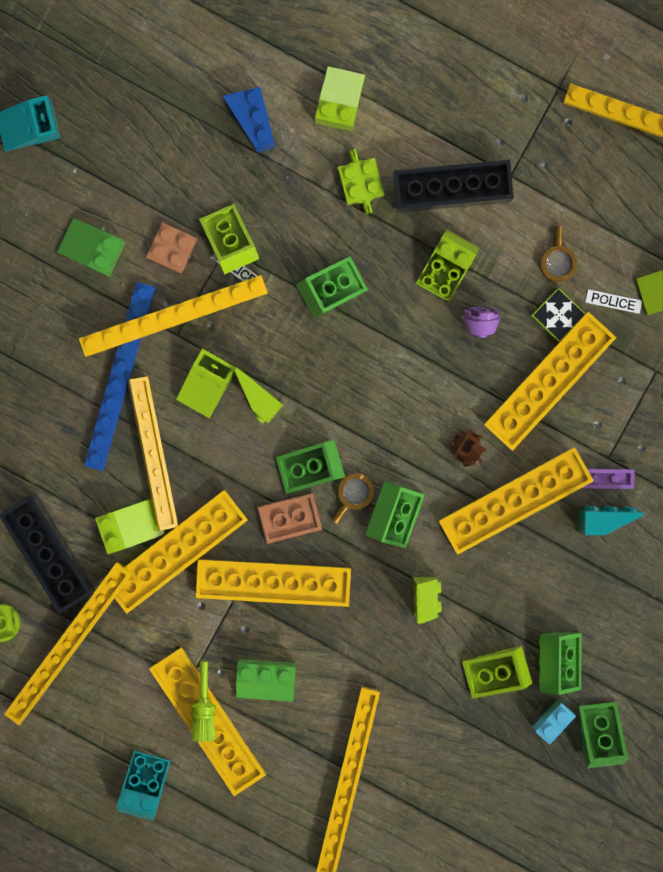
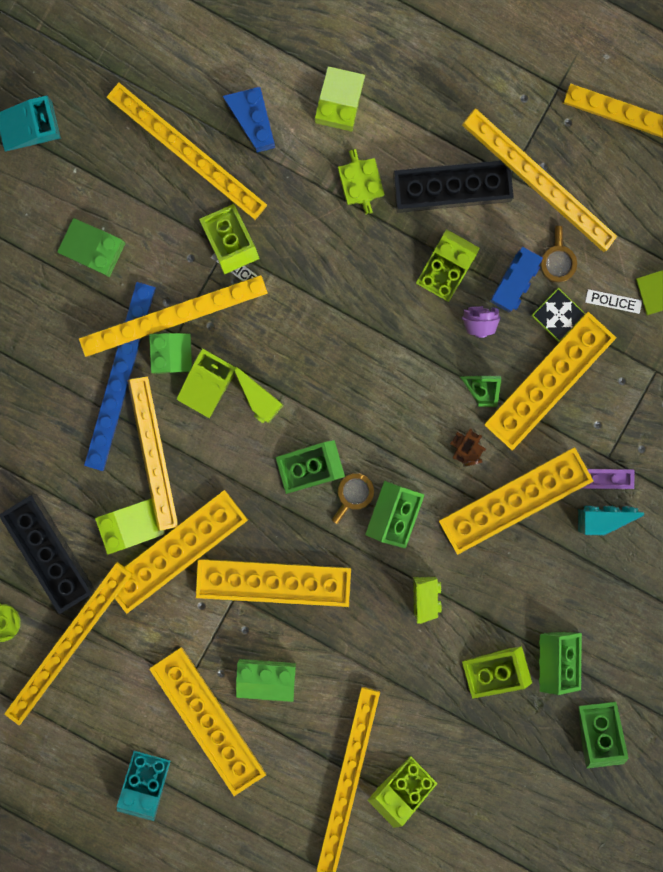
nougat plate [146,223,198,274] -> none
lime piece [191,661,216,742] -> none
nougat tile [257,492,322,544] -> none
bright green slope [296,256,368,318] -> none
medium azure brick [532,699,576,744] -> none
none -> yellow plate [107,82,267,220]
none -> bright green slope [149,333,192,374]
none -> lime slope [367,756,437,828]
none -> bright green slope [460,376,501,407]
none -> yellow plate [462,109,617,252]
none -> blue wedge [489,247,543,313]

